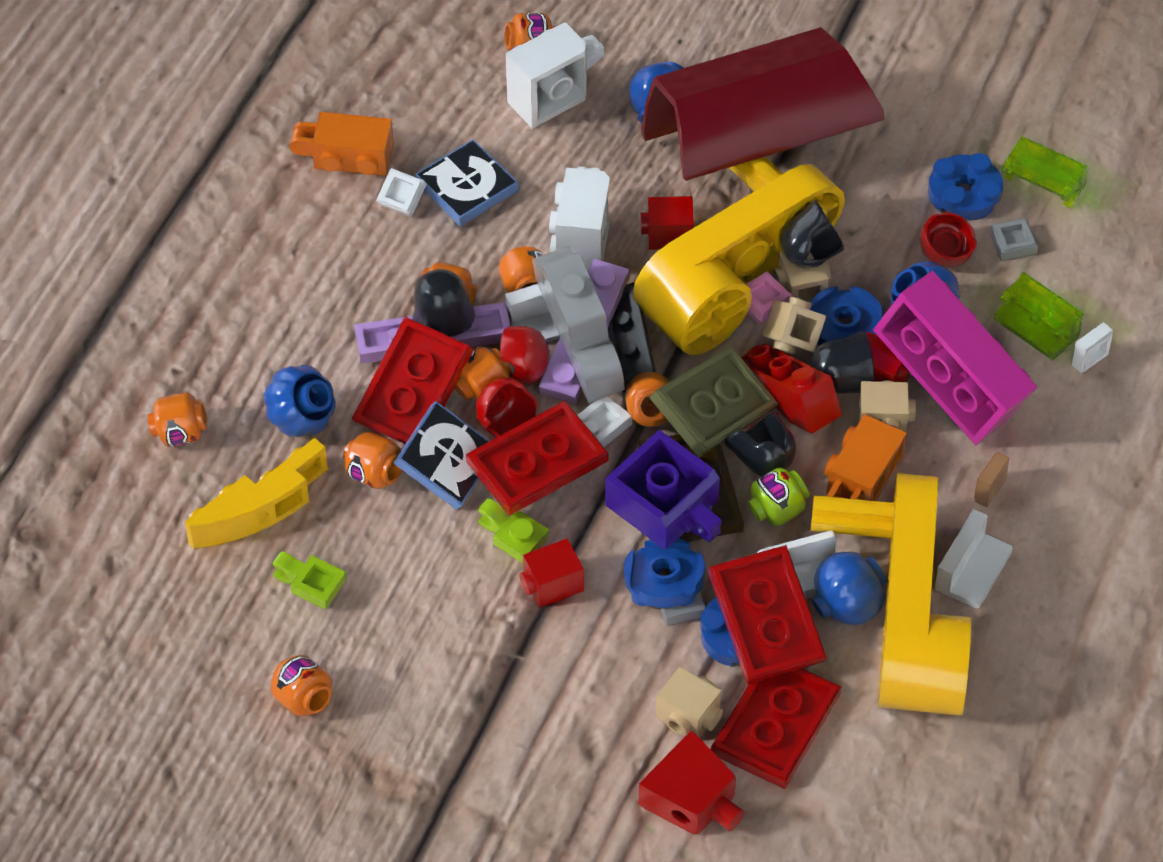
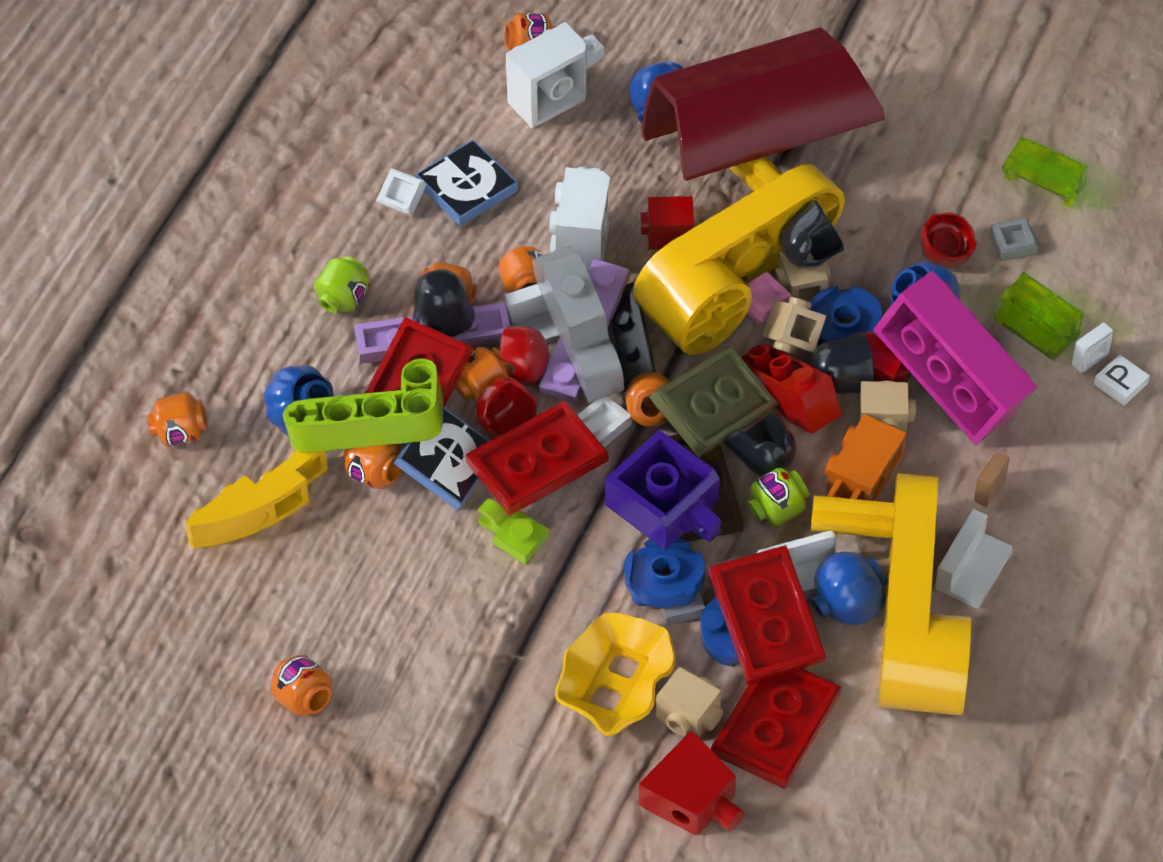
lime plate [272,551,347,610] -> none
orange brick [289,112,394,176] -> none
red brick [519,538,584,608] -> none
blue plate [928,153,1003,221] -> none
none -> lime beam [283,359,443,453]
none -> lime head [313,256,370,314]
none -> yellow piece [555,613,676,736]
none -> white tile [1094,354,1150,406]

